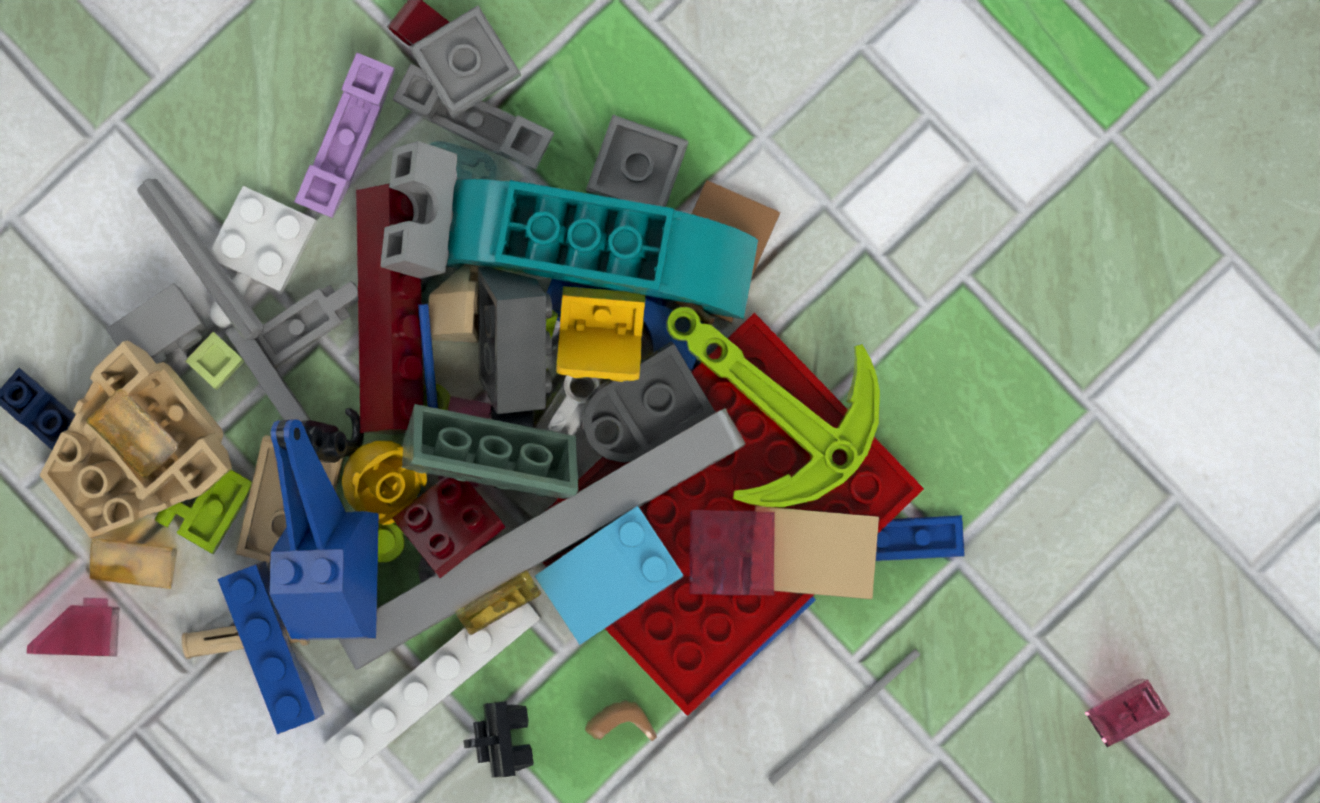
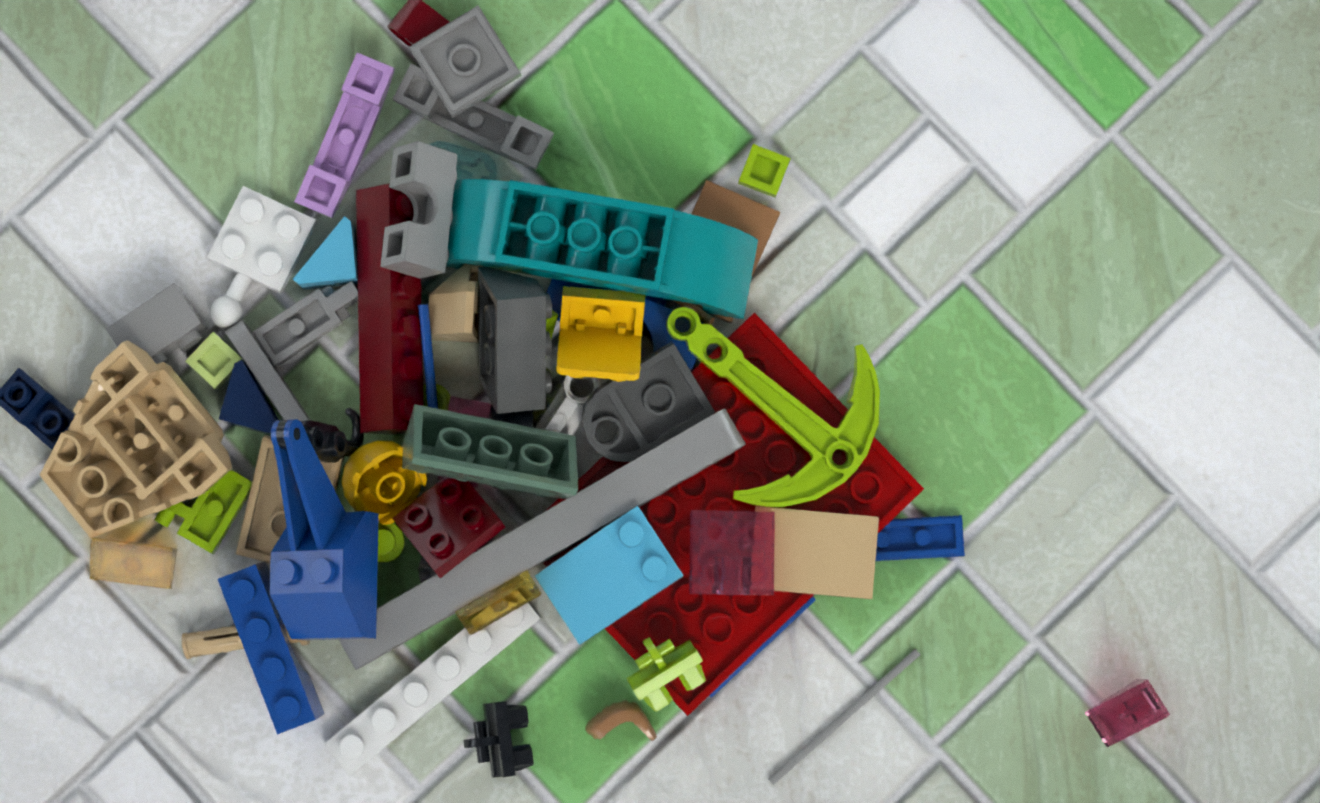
clear pink slope [26,598,120,657] -> none
clear yellow slope [86,388,178,478] -> none
light grey axle [137,178,264,341] -> none
light grey tile [586,115,689,207] -> none
none -> dark blue slope [219,360,279,435]
none -> medium azure slope [293,216,358,290]
none -> lime hips [626,637,706,712]
none -> lime plate [738,144,791,198]

